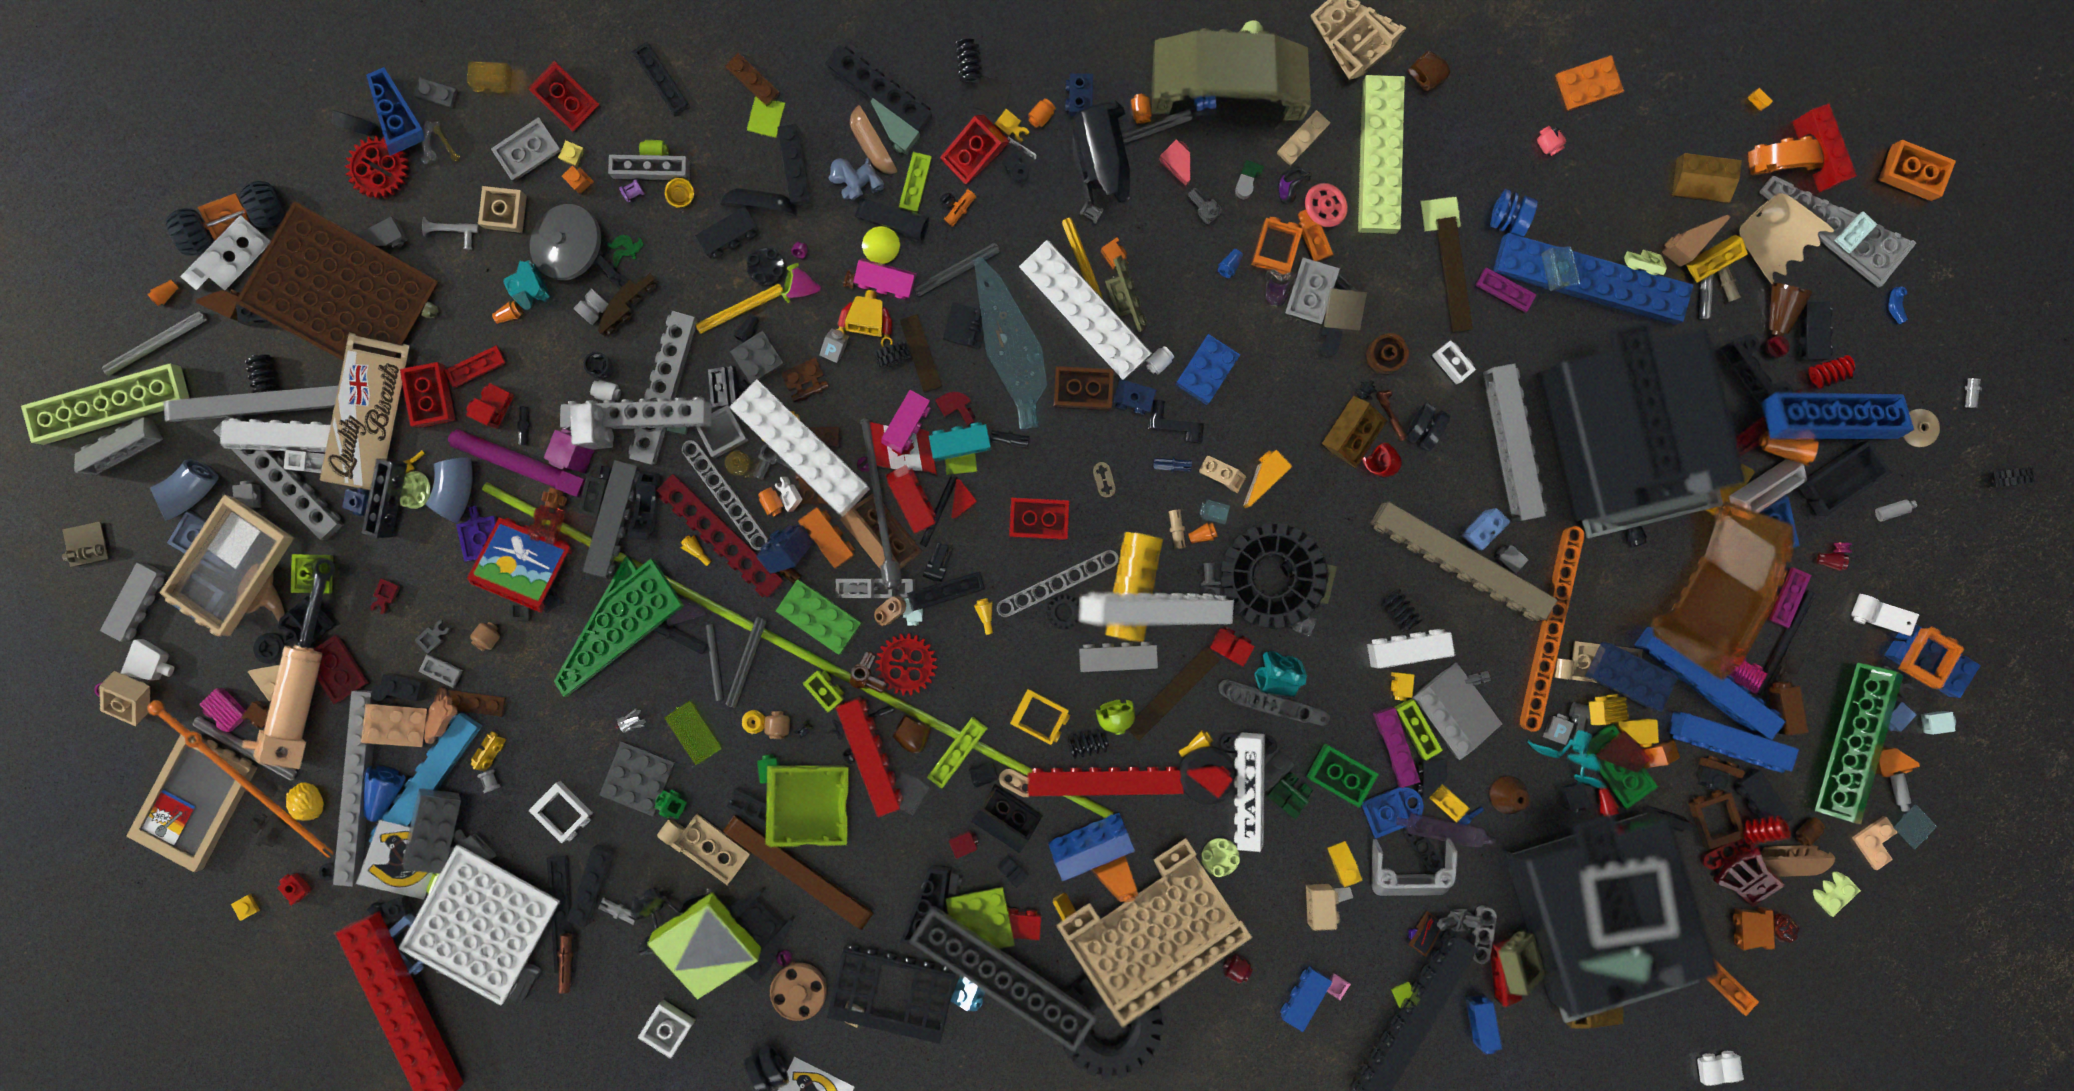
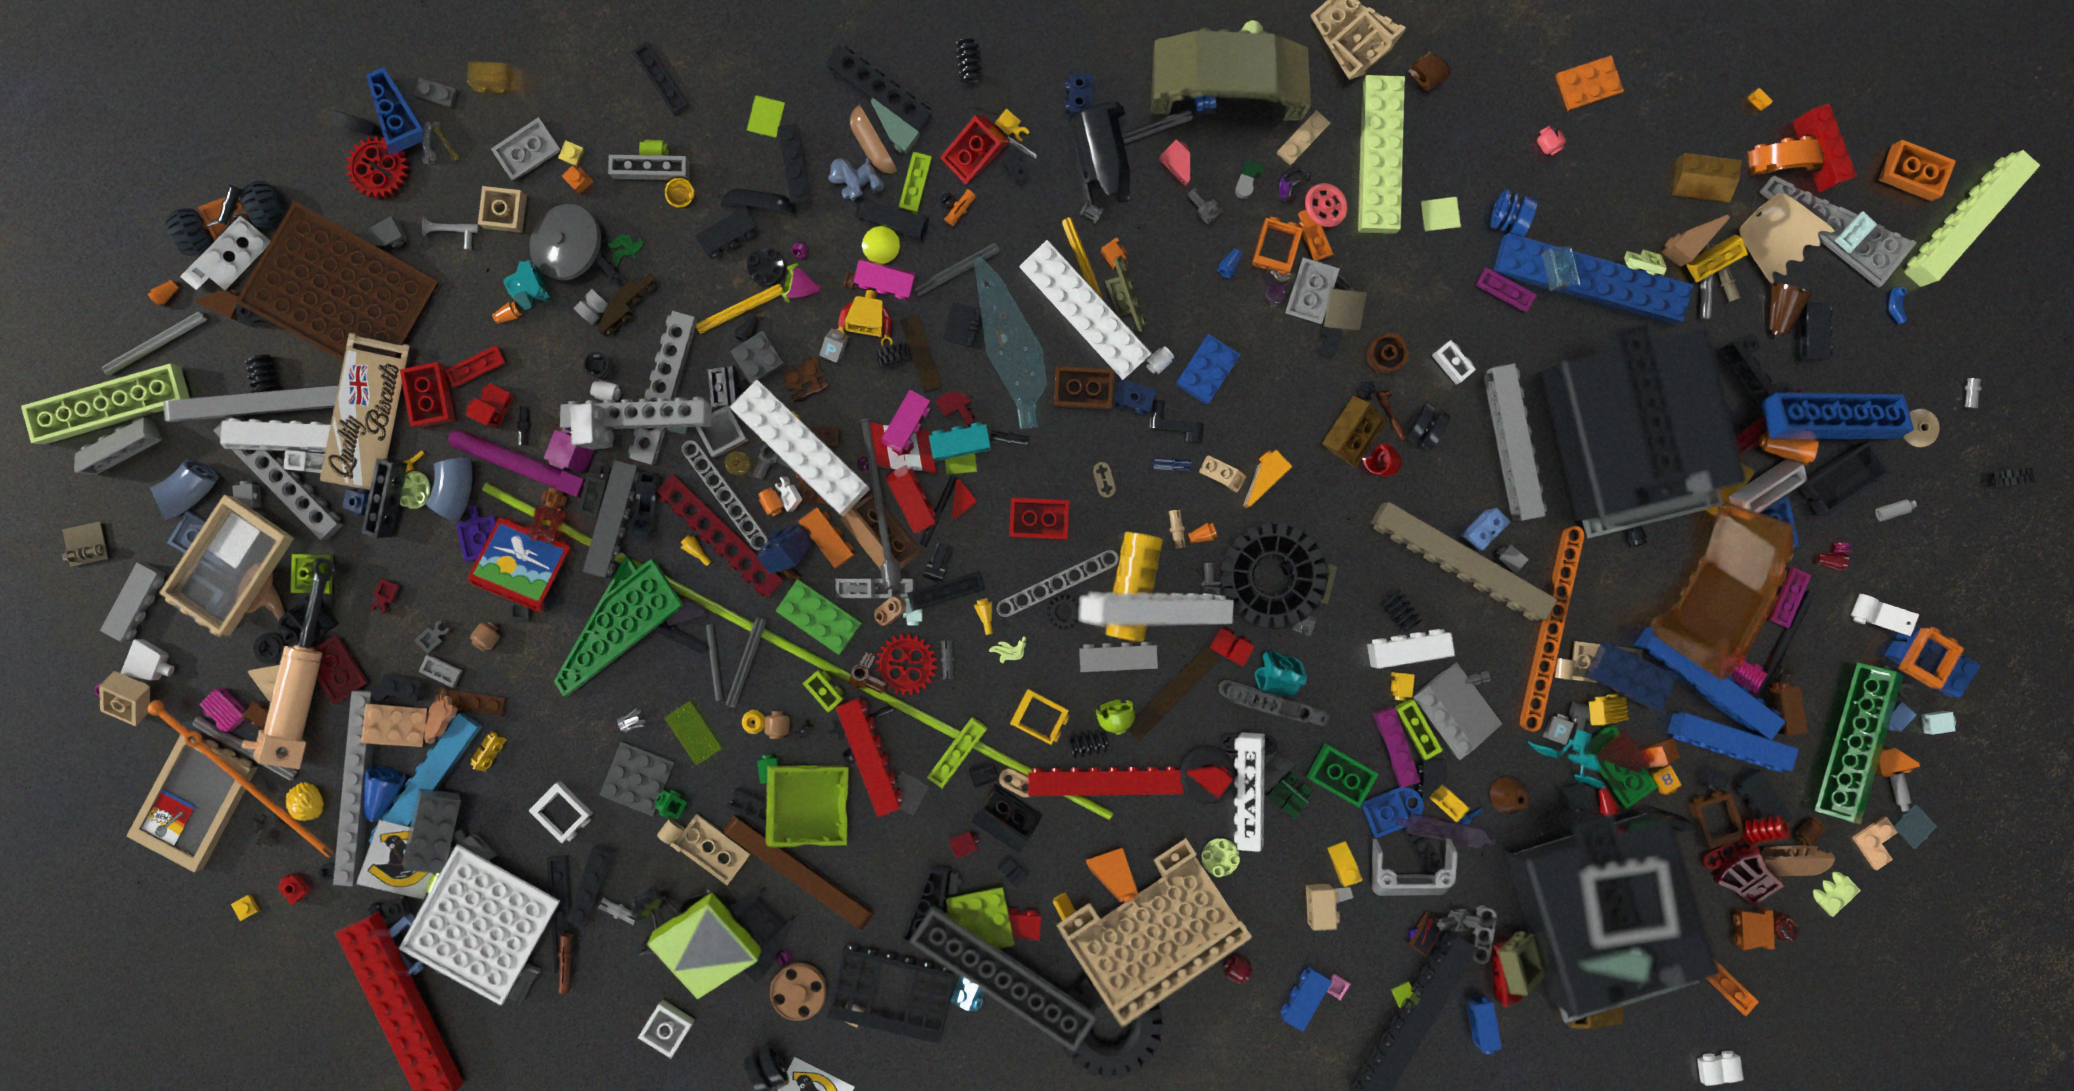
olive hinge [422,302,438,319] -> none
light grey bush [477,769,501,793] -> none
red slope [528,61,599,131] -> none
medium lavender bush [619,179,645,203] -> none
reddish brown plate [725,53,780,107] -> none
reddish brown piece [893,715,931,754] -> none
orange brick [1028,98,1056,127] -> none
blue brick [1048,813,1135,881] -> none
orange brick [1131,94,1152,124] -> none
yellow cone [1179,730,1213,758] -> none
clear light blue brick [1199,500,1230,525] -> none
dark brown tile [1436,216,1473,333] -> none
yellow slope [1613,718,1659,747] -> none
reddish brown plate [1699,755,1745,779] -> none
dark red piece [1764,336,1789,358] -> none
red piece [1808,355,1855,389] -> none
none -> black pin [217,185,242,226]
none -> dark grey pin [940,640,955,679]
none -> yellowish green piece [989,636,1026,663]
none -> light orange brick [1648,765,1681,795]
none -> yellowish green brick [1904,150,2040,287]

